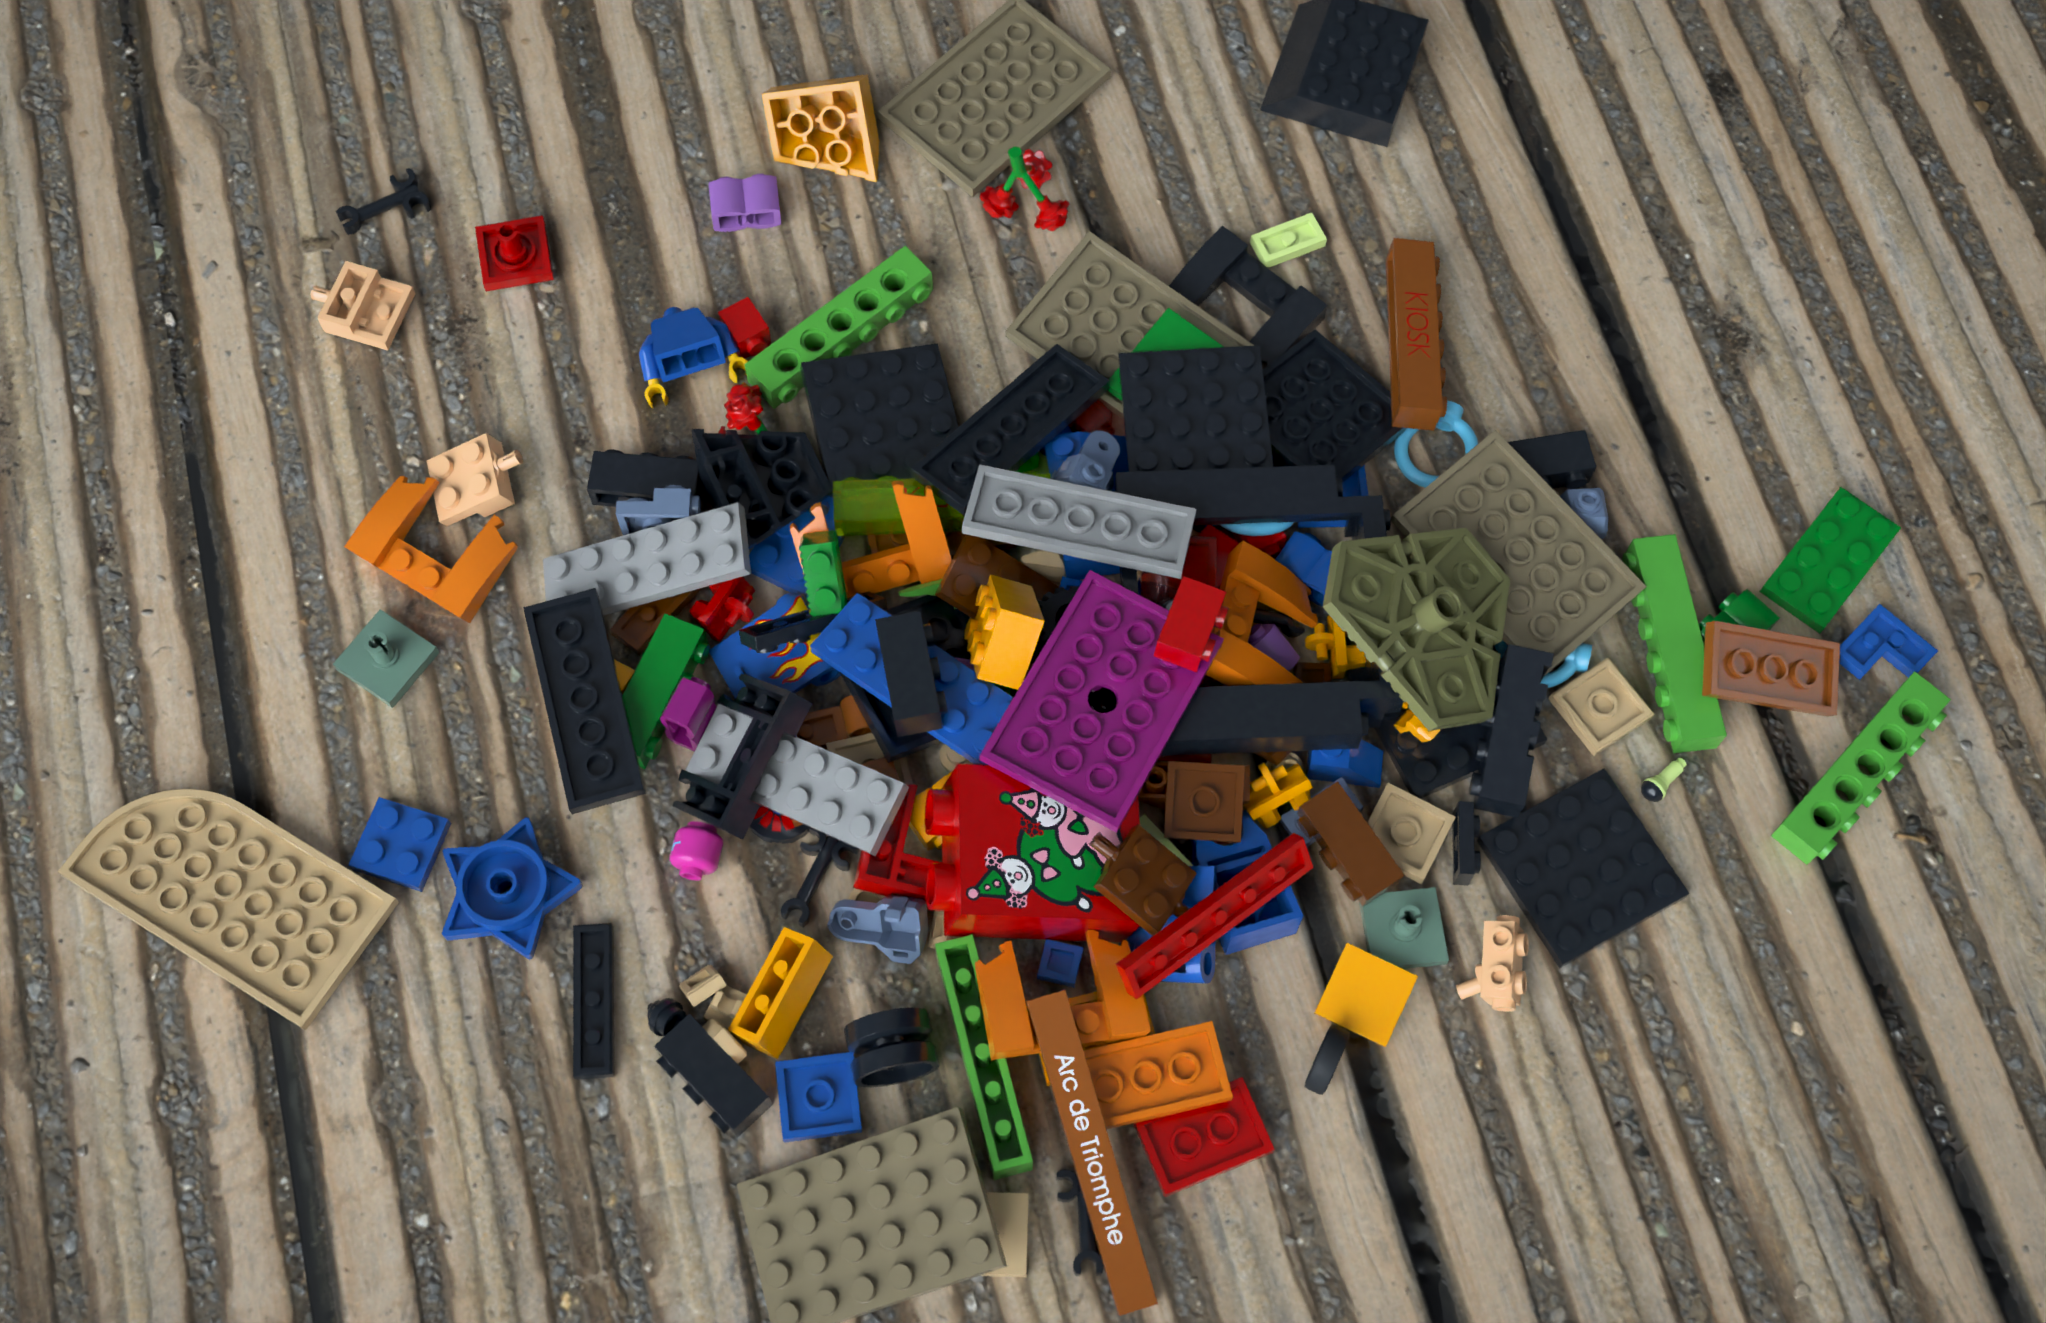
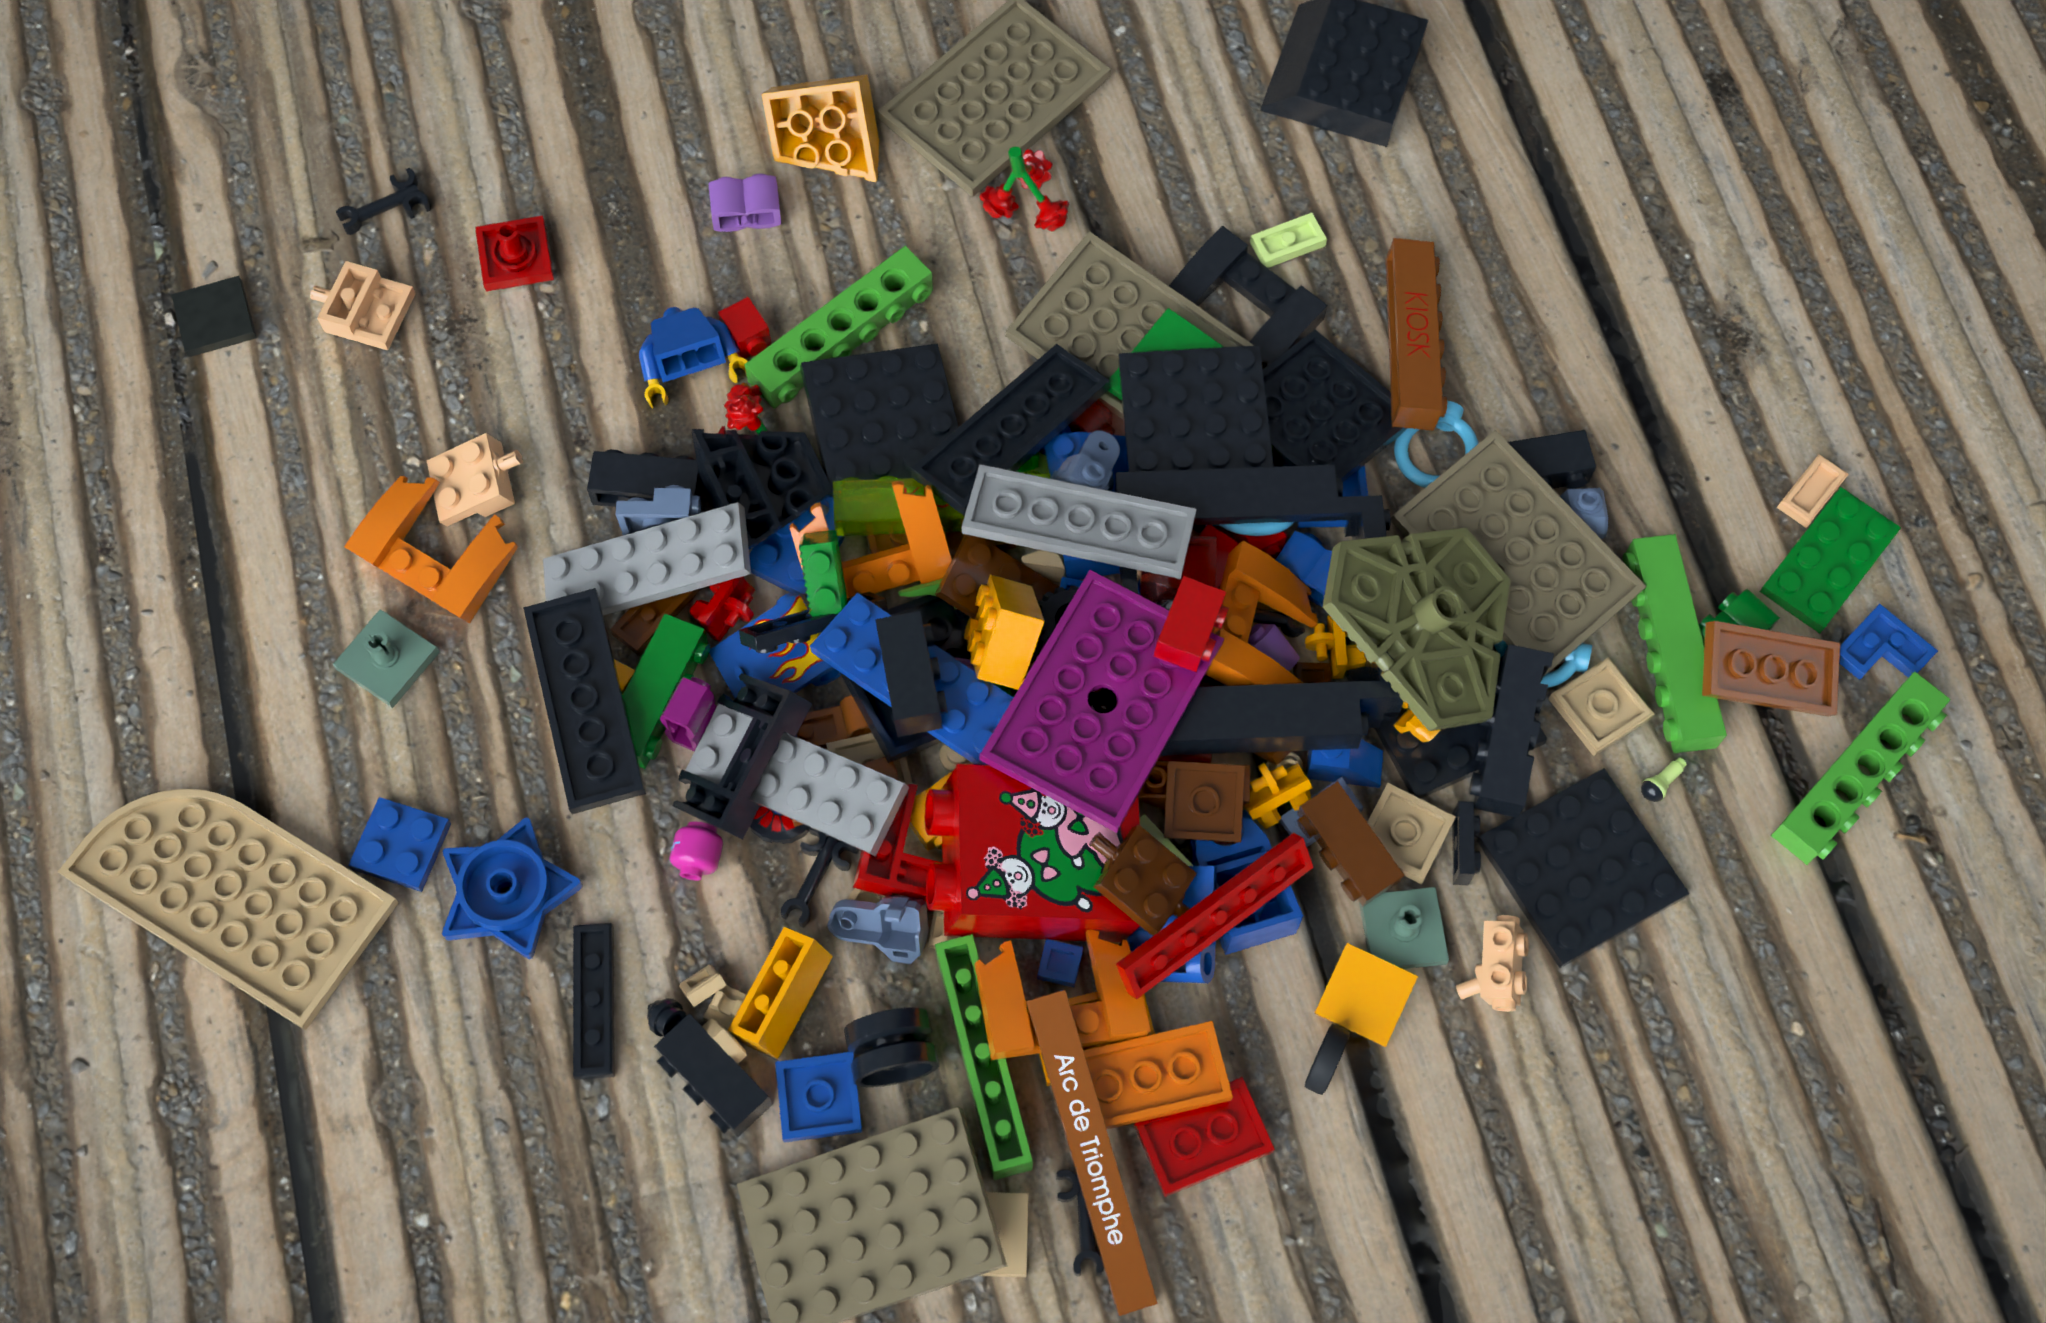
none -> pearl dark grey tile [171,276,257,357]
none -> light nougat tile [1777,454,1849,528]

